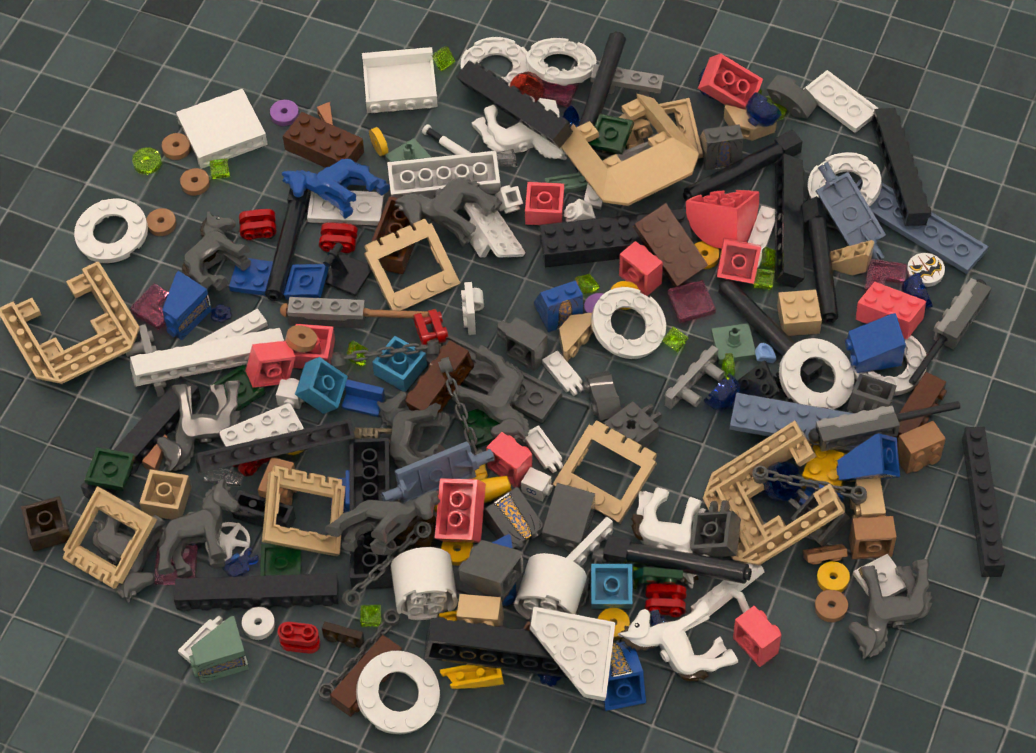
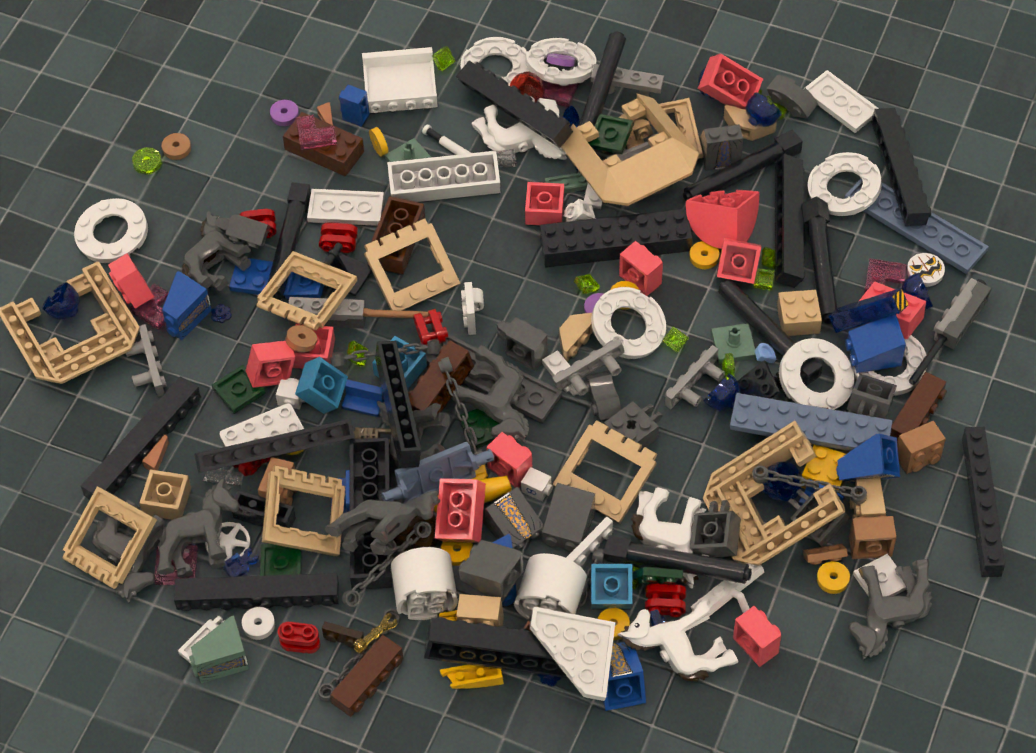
dark brown brick [21,496,71,551] -> none
dark green plate [84,447,135,491] -> none
white brick [130,328,284,386] -> none
medium nougat piece [146,208,176,236] -> none
dark grey animal [157,380,241,472] -> none
white panel [176,89,268,169] -> none
medium nougat piece [180,168,210,196] -> none
white plate [193,309,268,344] -> none
clear neon green plate [210,158,230,179] -> none
blue animal [282,159,390,219] -> none
white plate [356,651,440,734] -> none
clear neon green tile [360,604,381,627] -> none
dark grey animal [395,177,502,247] -> none
white bracket [464,203,525,257] -> none
white brick [495,185,523,214] -> none
white hinge [525,425,563,473] -> none
blue slope [534,280,583,333] -> none
reddish brown brick [633,203,708,288] -> none
clear pink plate [667,280,716,323] -> none
white plate [748,206,775,271] -> none
piece [808,401,960,452] -> none
medium nougat piece [815,590,848,622] -> none
sand blue plate [816,162,886,263] -> none
tan slope [830,240,874,276] -> none
none -> clear blue cylinder [42,282,80,320]
none -> coral brick [108,253,154,309]
none -> dark grey hinge [215,214,271,249]
none -> tan hinge [257,251,357,331]
none -> clear pink plate [296,115,337,150]
none -> blue brick [339,85,369,127]
none -> clear yellow piece [354,613,397,653]
none -> black brick [375,341,421,468]
none -> medium lavender piece [546,53,575,67]
none -> light grey plate [552,338,625,396]
none -> clear blue brick [828,288,909,333]

